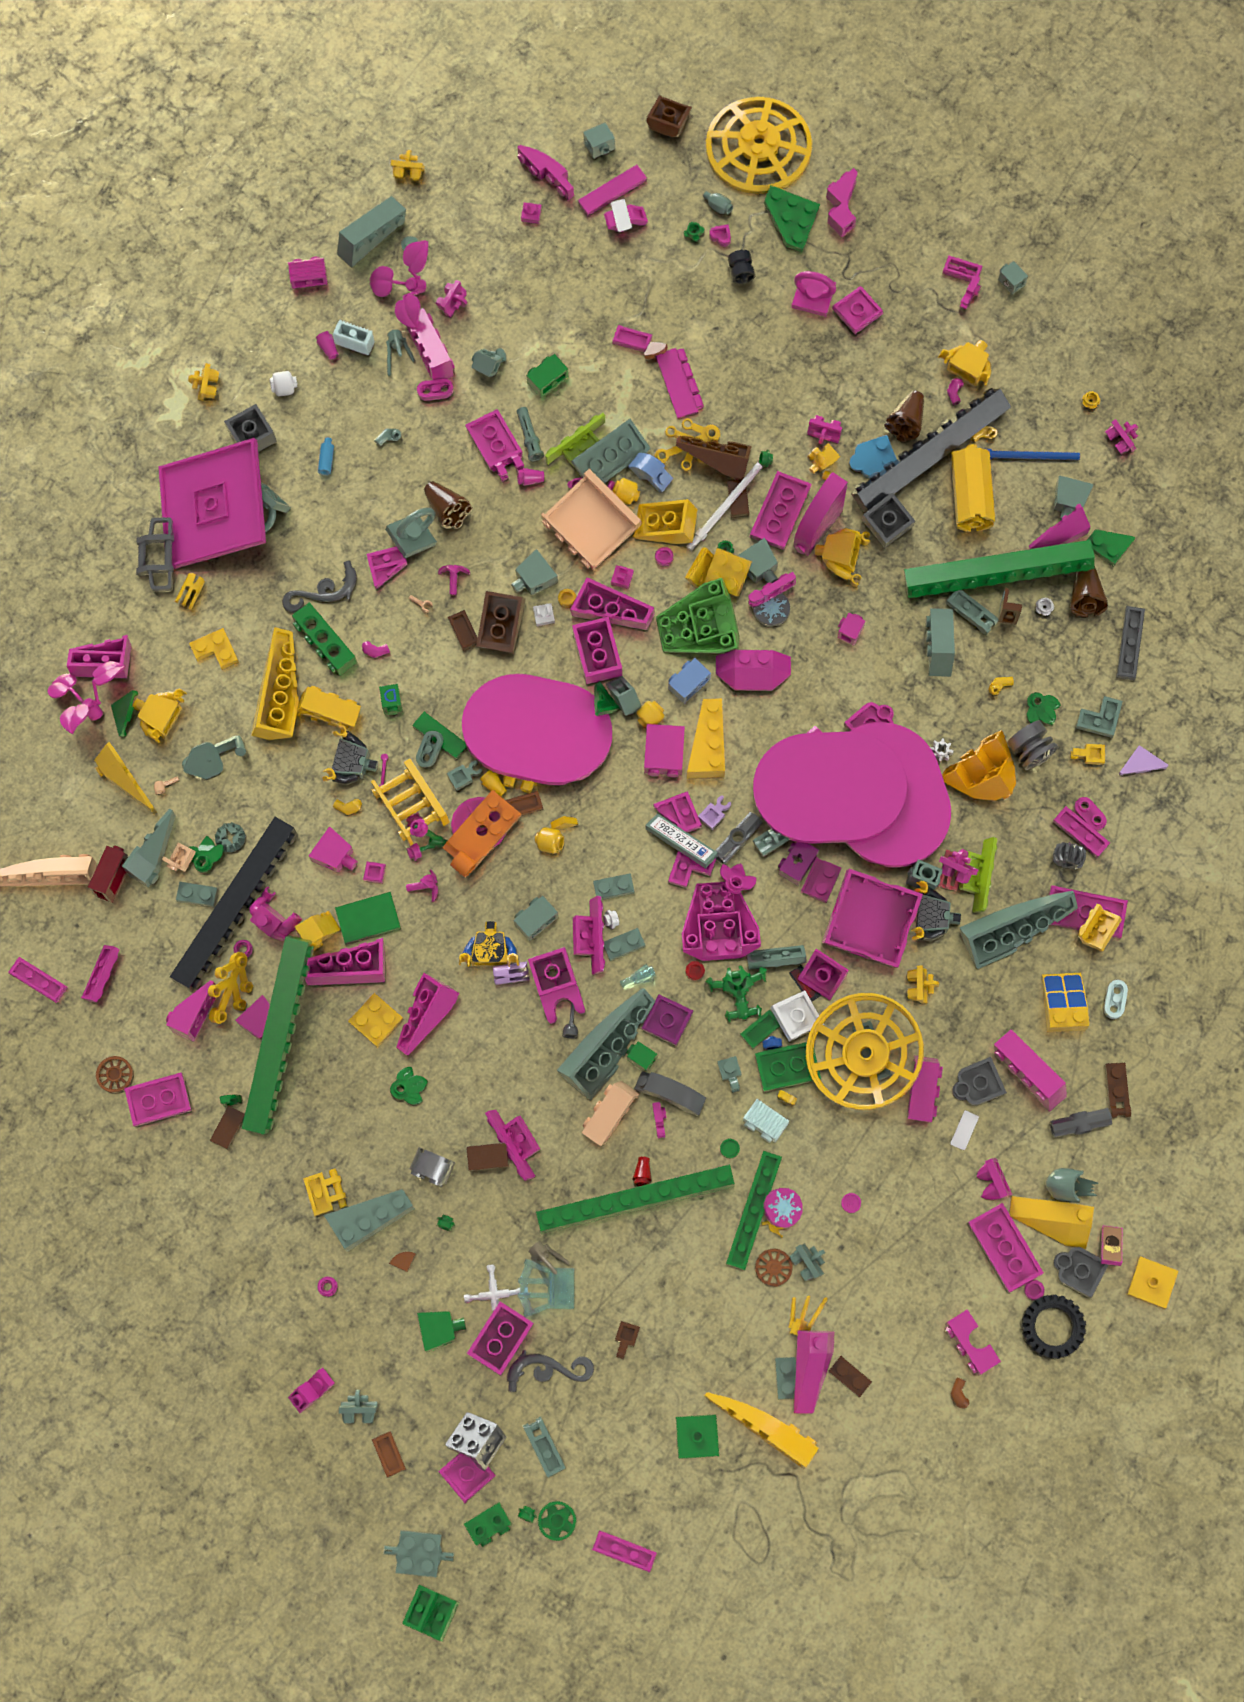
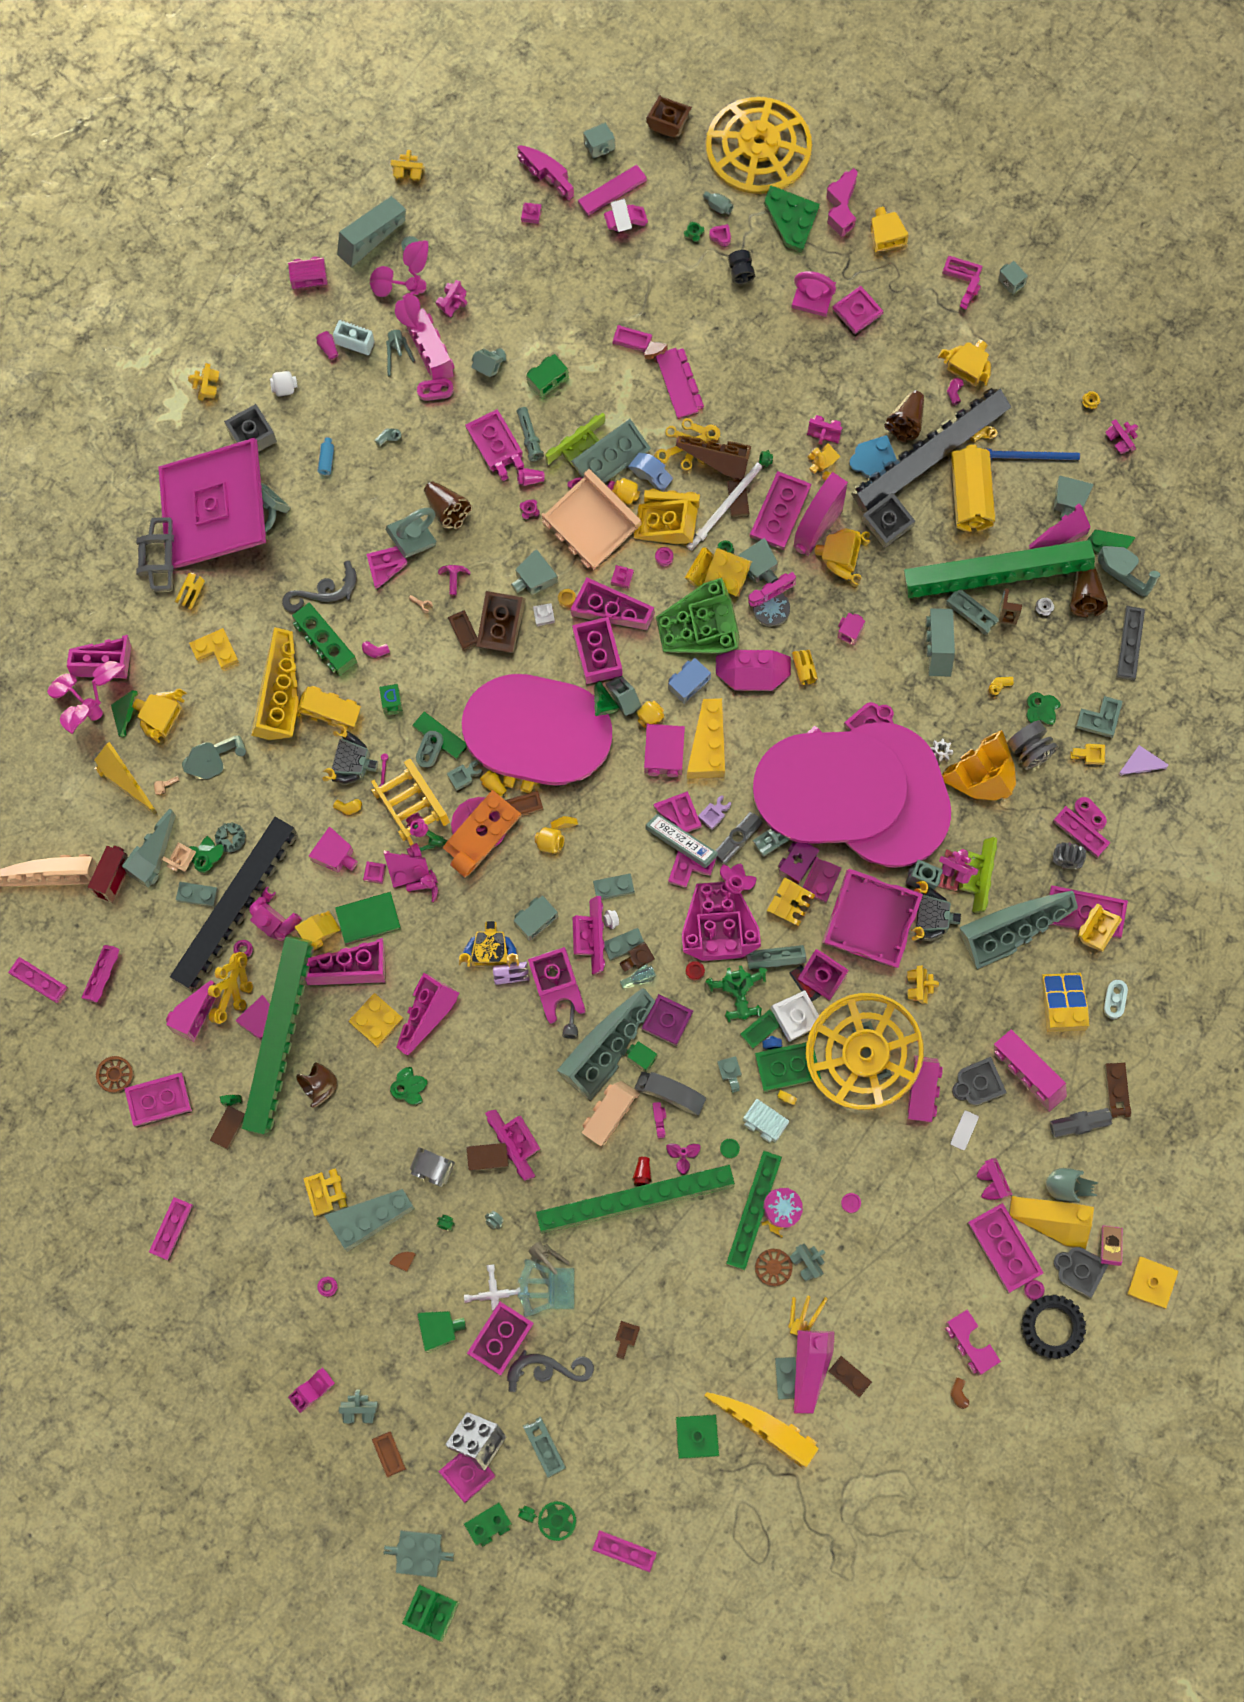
none -> dark pink plate [149,1197,193,1261]
none -> reddish brown piece [296,1062,337,1108]
none -> dark pink wing [383,851,430,887]
none -> sand green plate [485,1211,504,1229]
none -> dark pink plate [519,499,540,519]
none -> reddish brown plate [619,941,655,972]
none -> yellow plate [644,489,700,508]
none -> dark pink plant [666,1143,701,1174]
none -> yellow legs [767,877,815,926]
none -> yellow arm [792,649,818,685]
none -> yellow torso [870,207,909,252]
none -> sand green piece [1098,546,1160,597]

